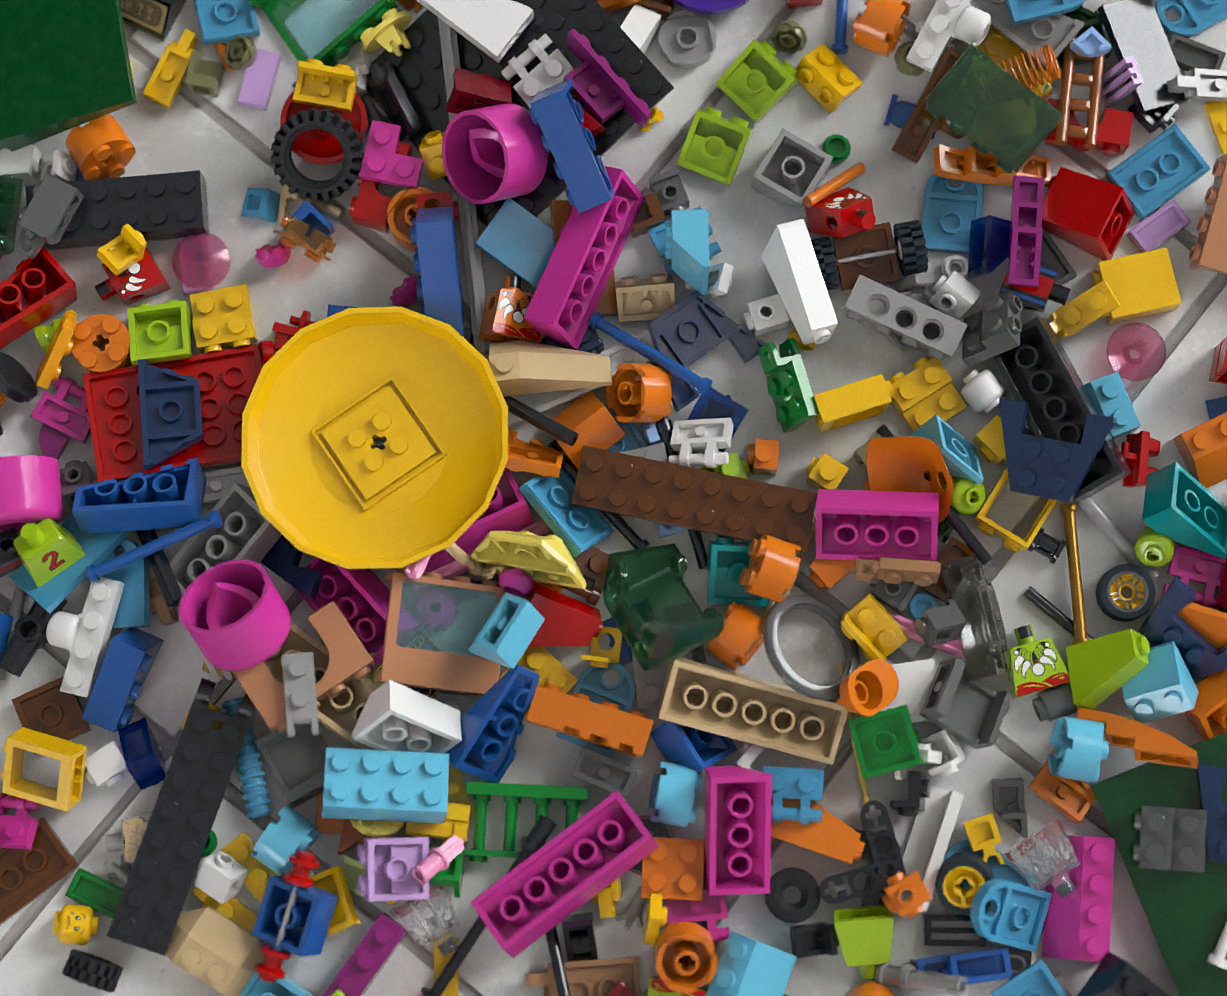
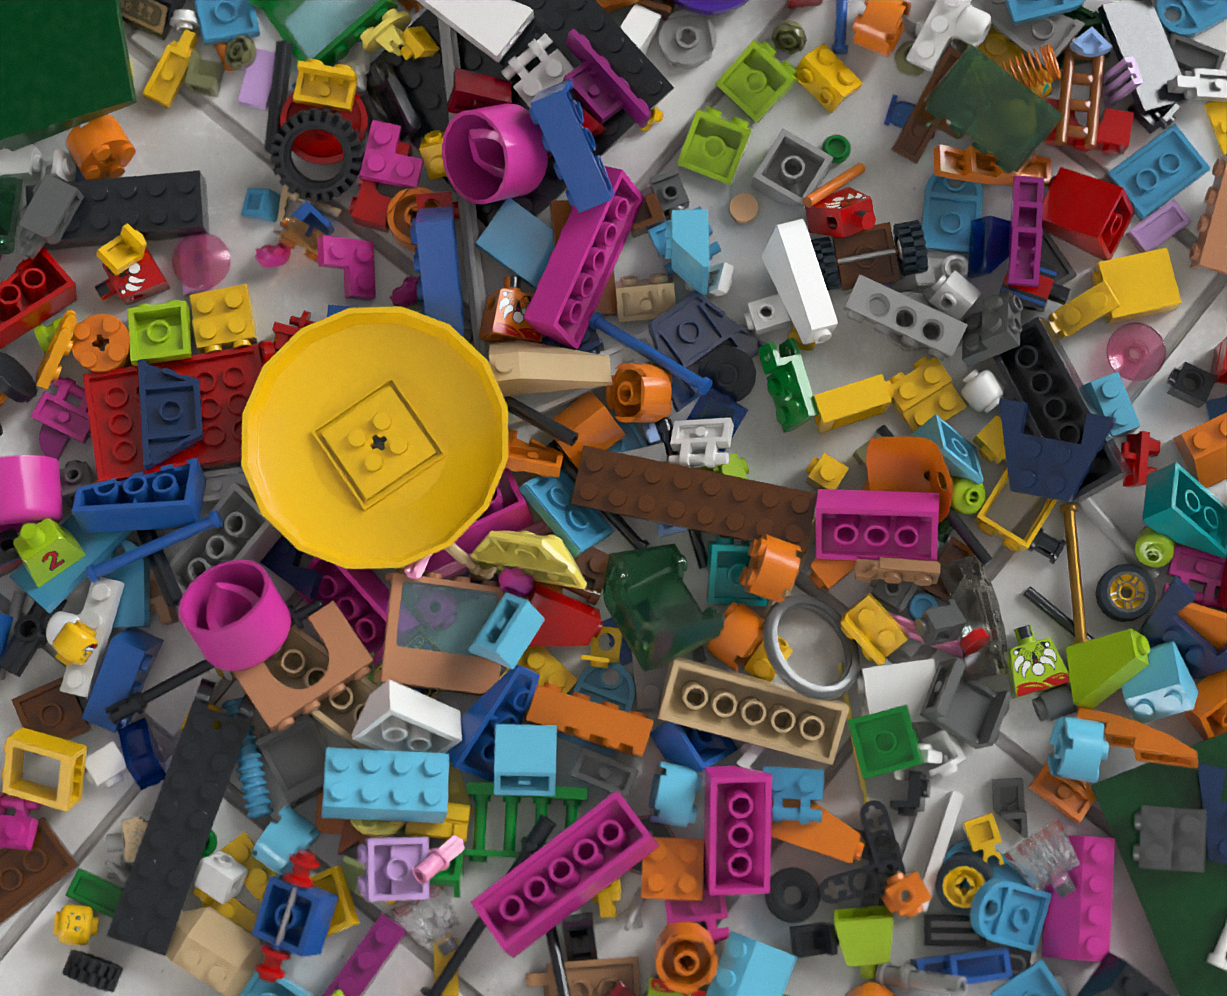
light grey hinge [282,652,319,738] -> none
yellow plate [643,893,667,946] -> none
orange brick [747,439,780,476] -> none
orange piece [836,659,899,717] -> none
none -> yellow head [52,620,98,667]
none -> black bar [105,599,325,725]
none -> white plate [170,9,199,32]
none -> black axle [264,41,293,154]
none -> dark pink plate [317,235,376,301]
none -> yellow tile [399,26,440,60]
none -> medium azure slope [494,724,557,796]
none -> black tile [698,345,757,404]
none -> light nougat tile [729,193,759,224]
none -> yellow bracket [743,636,793,682]
none -> red tile [959,628,990,655]
none -> black brick [1166,362,1218,408]

